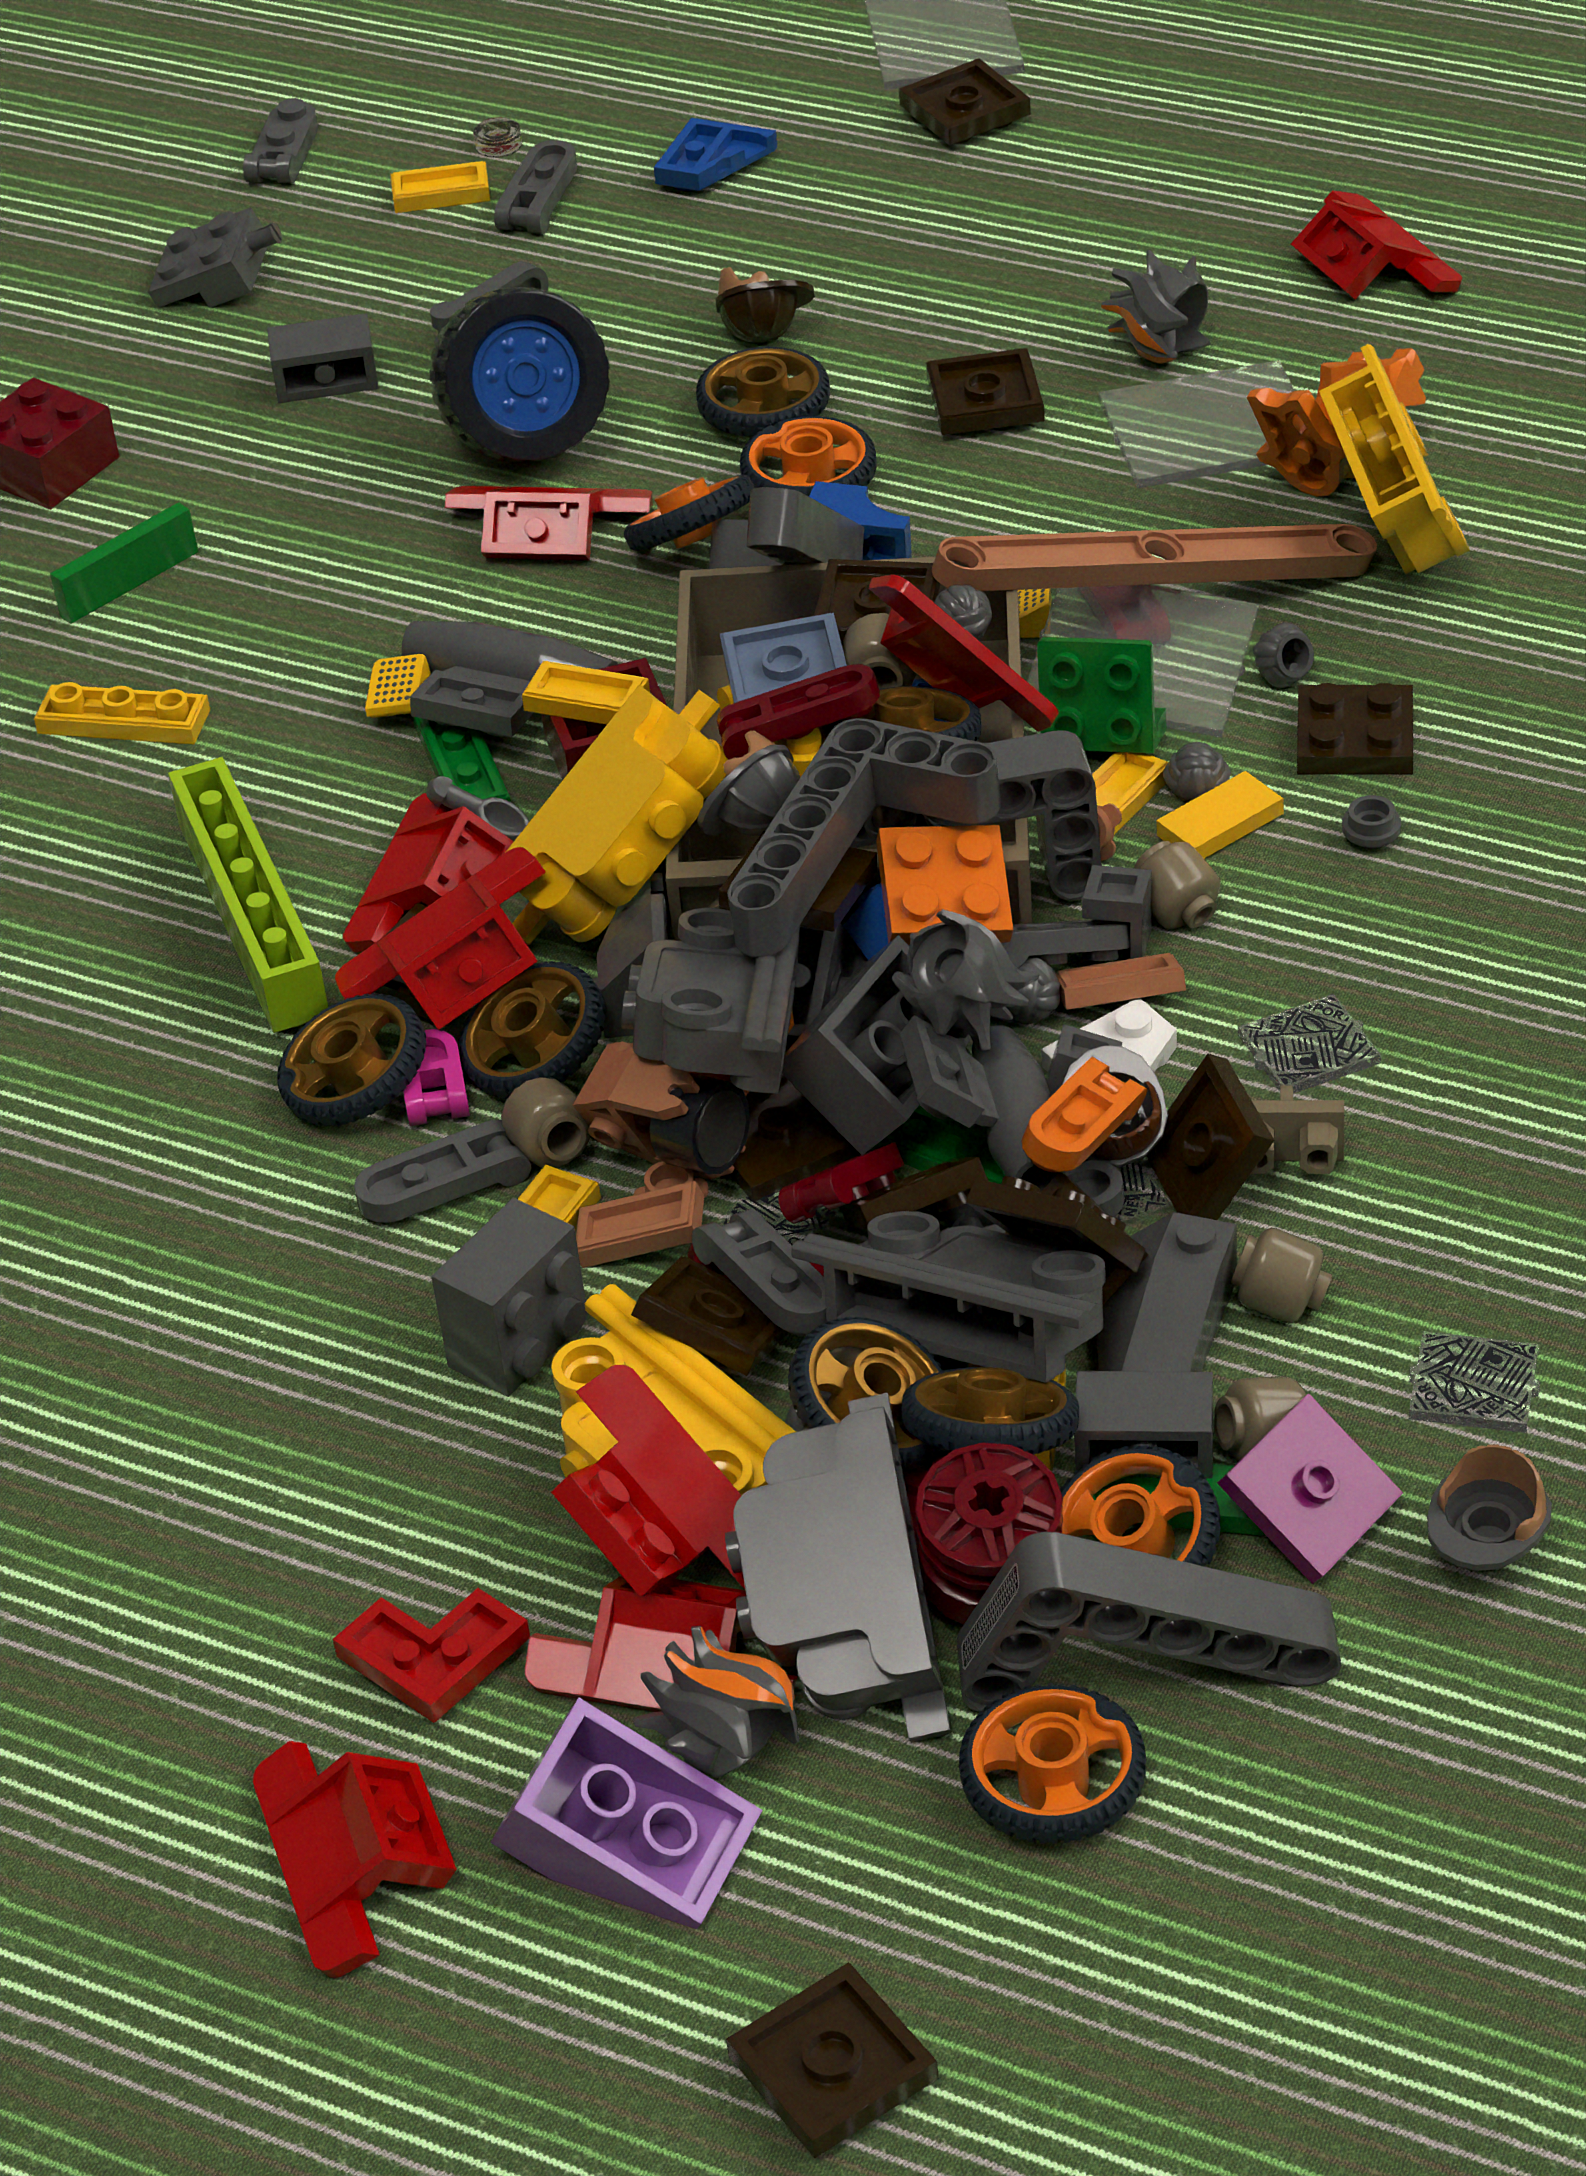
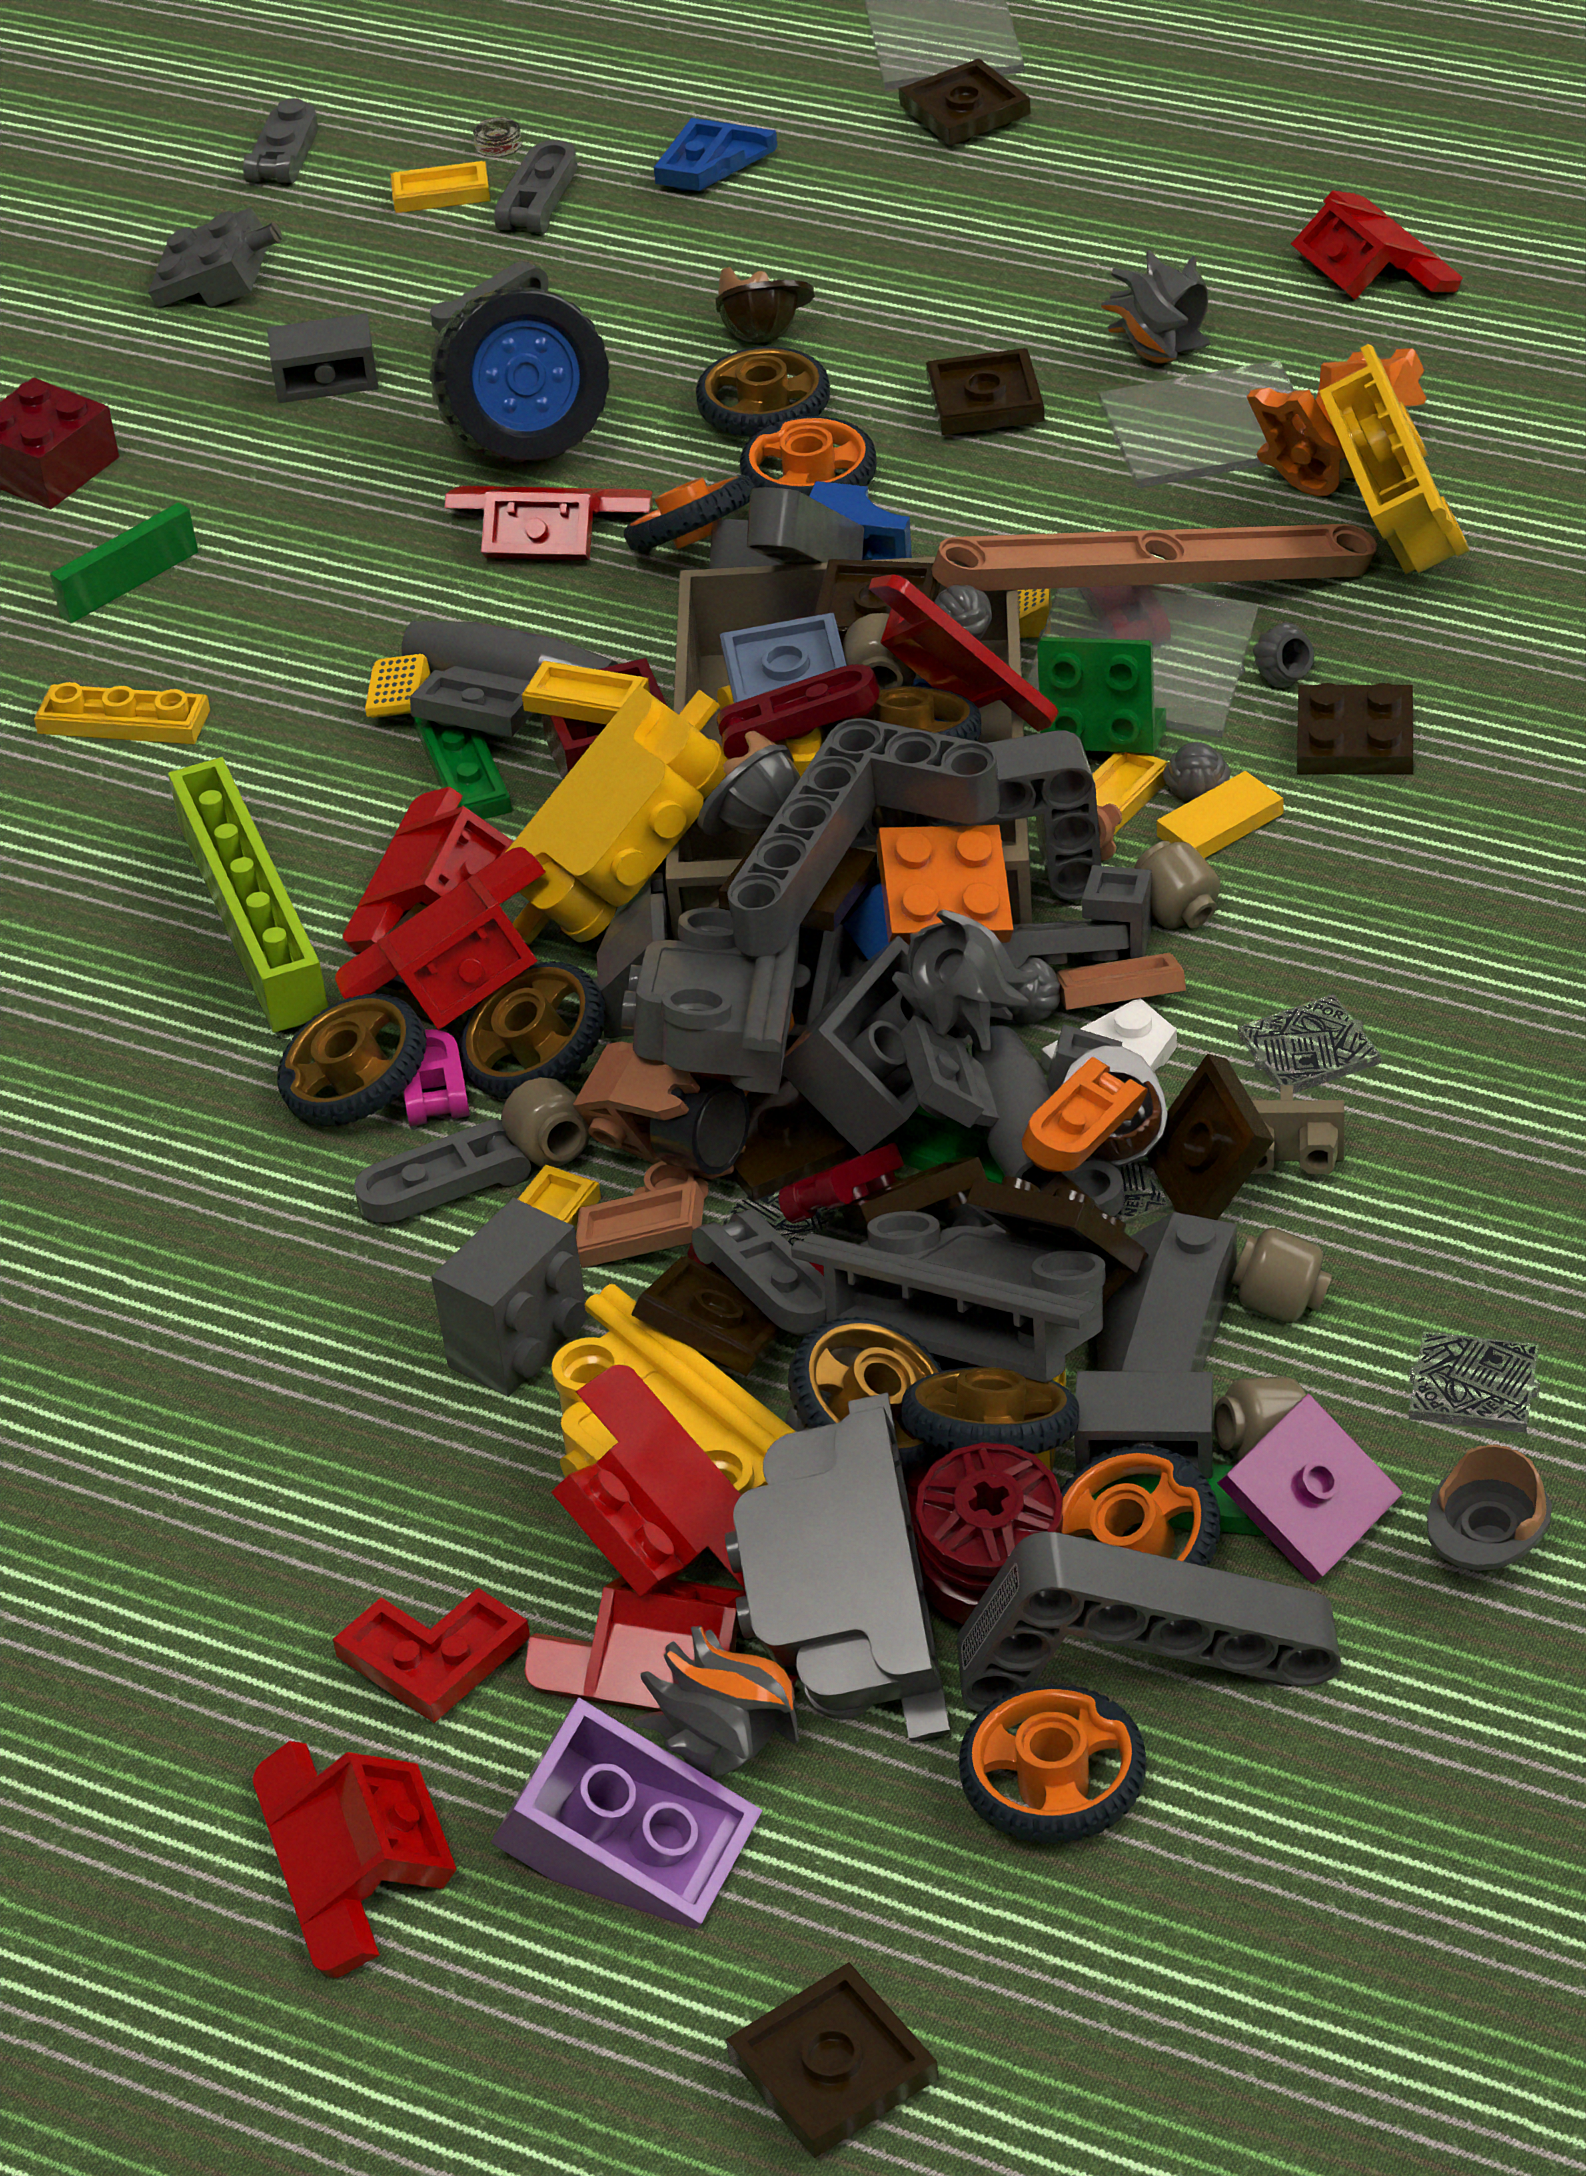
dark grey piece [426,776,529,841] -> none
dark grey plate [1342,795,1401,849] -> none

